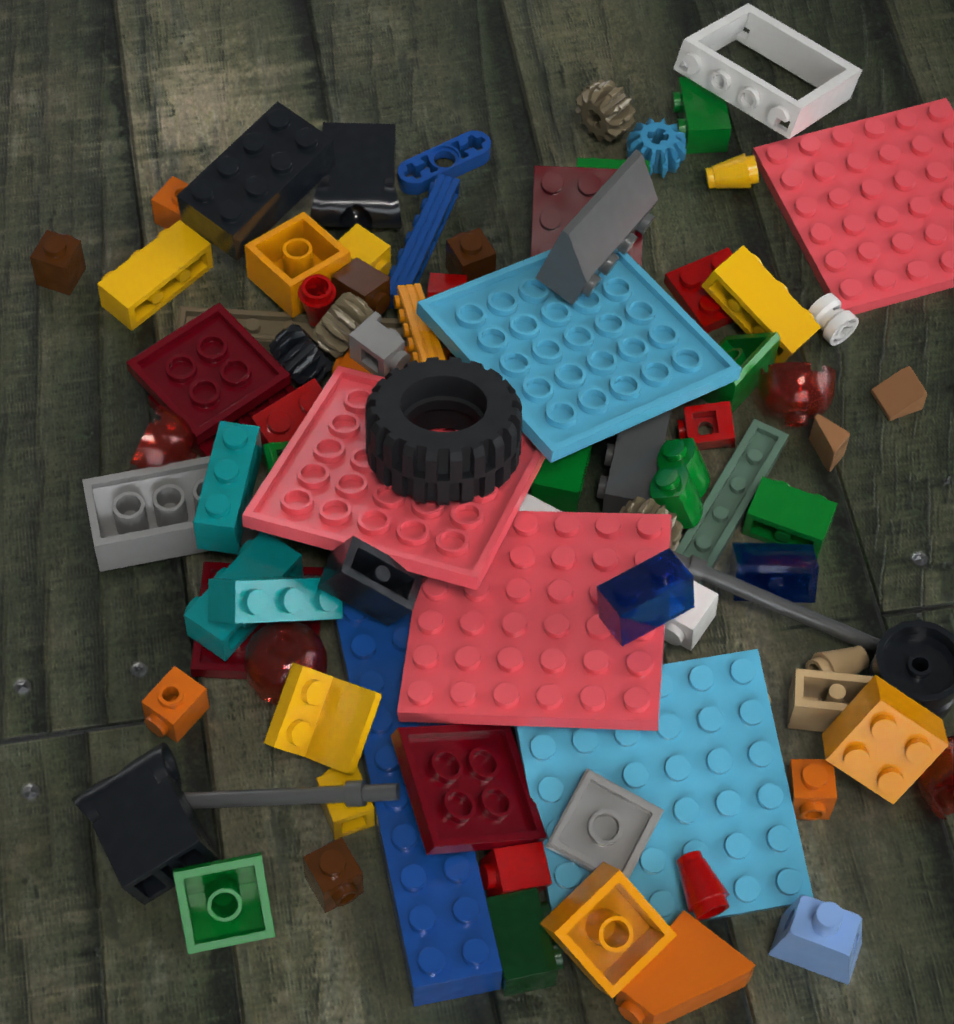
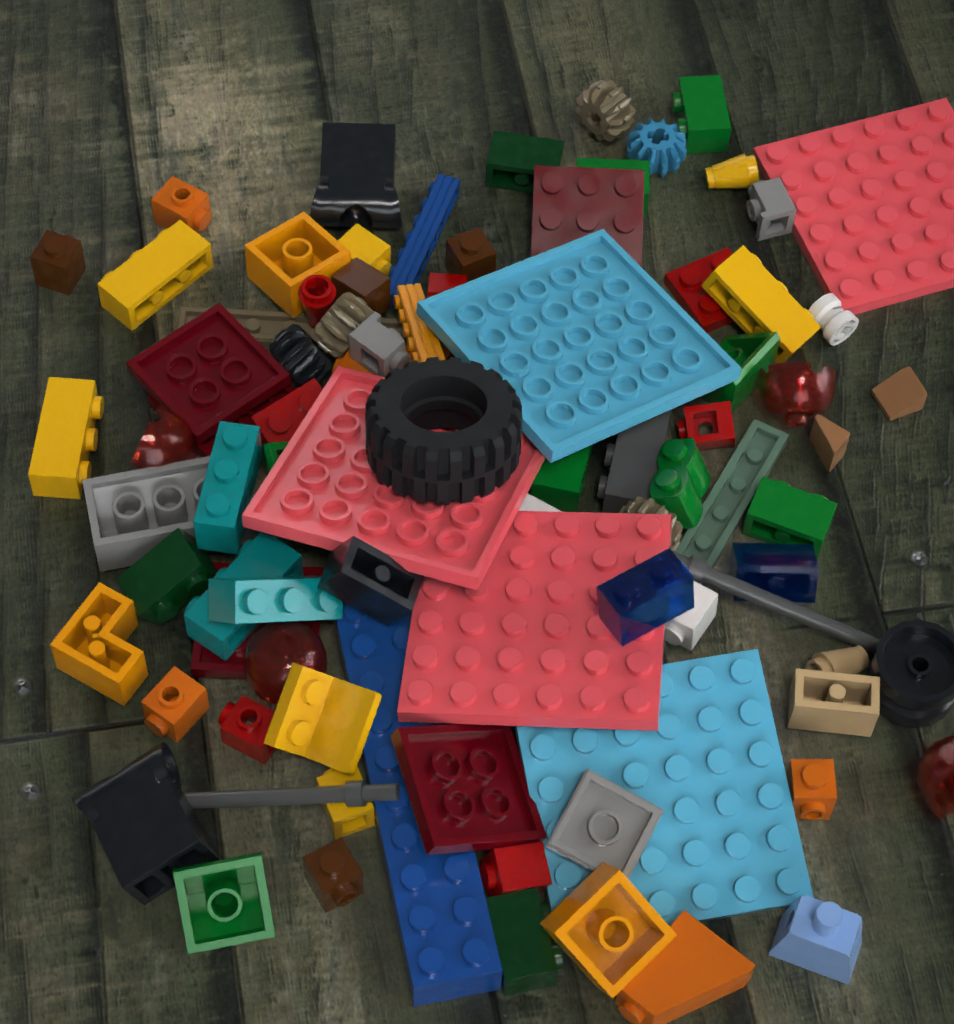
black brick [177,101,336,261] -> none
blue beam [398,130,491,195] -> none
dark grey slope [536,149,658,305] -> none
white window [673,3,862,139] -> none
red cone [676,850,730,921] -> none
light orange brick [822,674,949,805] -> none
none -> yellow brick [28,377,104,499]
none -> light orange brick [50,582,149,707]
none -> dark green brick [116,528,218,625]
none -> red brick [218,695,276,765]
none -> dark green brick [485,130,565,194]
none -> light grey brick [746,177,797,241]

